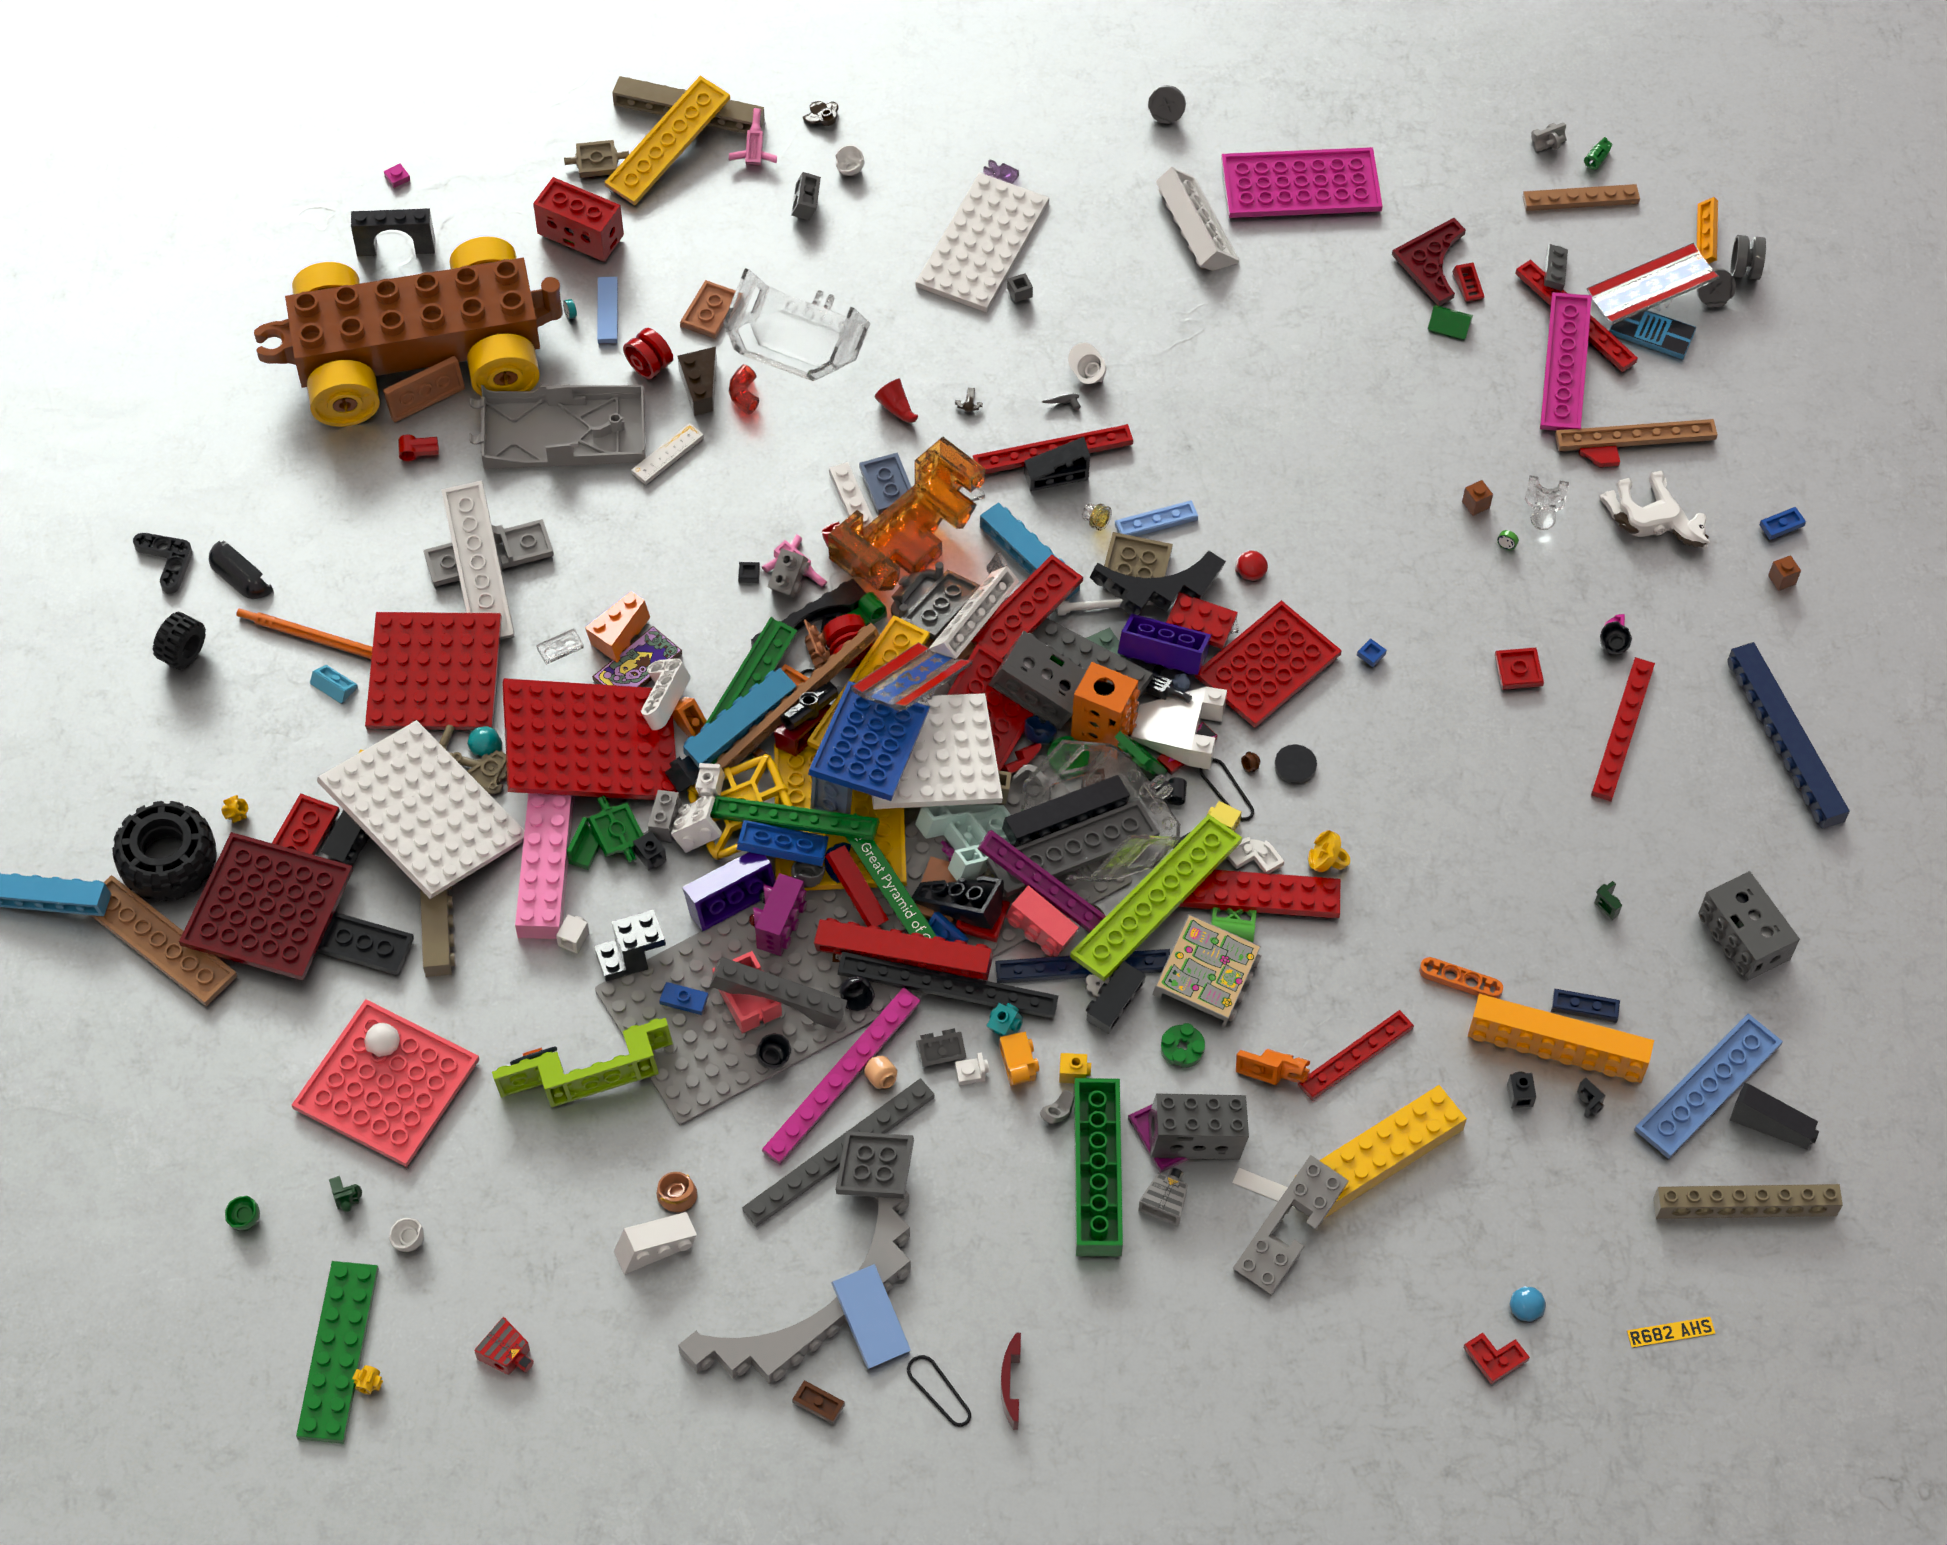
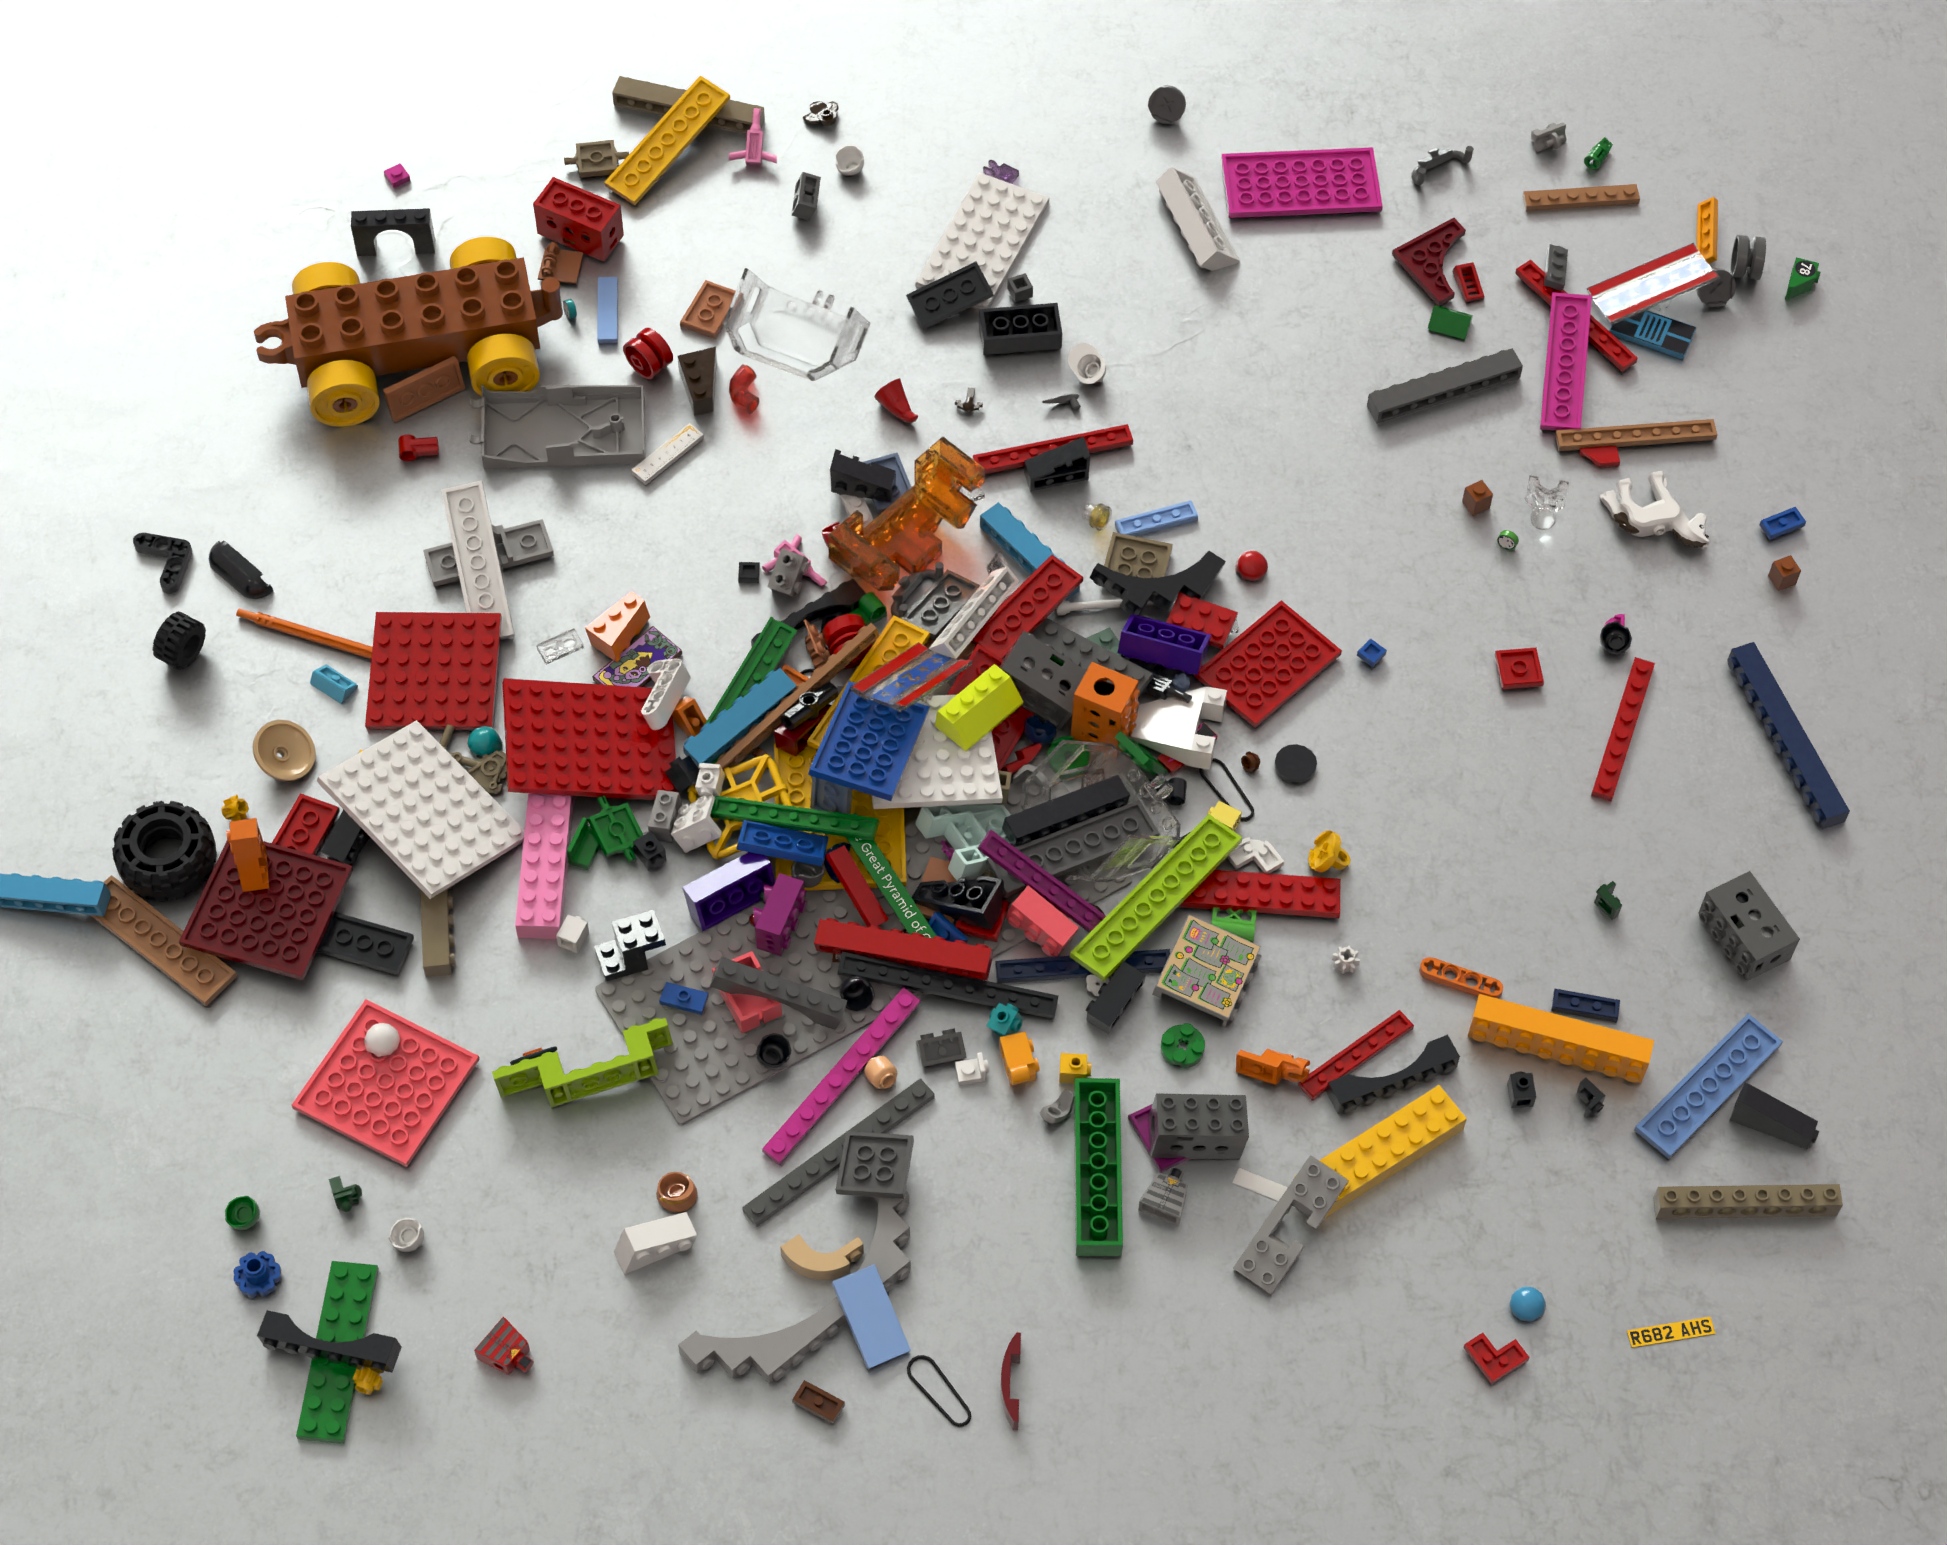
none -> orange wedge [226,818,269,892]
none -> blue plant [233,1251,282,1298]
none -> tan dish [253,720,316,781]
none -> black arch [257,1310,402,1373]
none -> nougat hinge [538,242,584,284]
none -> tan arch [780,1234,864,1280]
none -> black wedge [830,449,896,502]
none -> black plate [906,261,994,330]
none -> neon yellow slope [935,664,1023,751]
none -> black brick [979,303,1063,355]
none -> black arch [1326,1034,1460,1114]
none -> white gear [1332,946,1360,974]
none -> dark grey brick [1367,348,1523,424]
none -> dark grey piece [1411,146,1474,185]
none -> green slope [1785,257,1821,300]

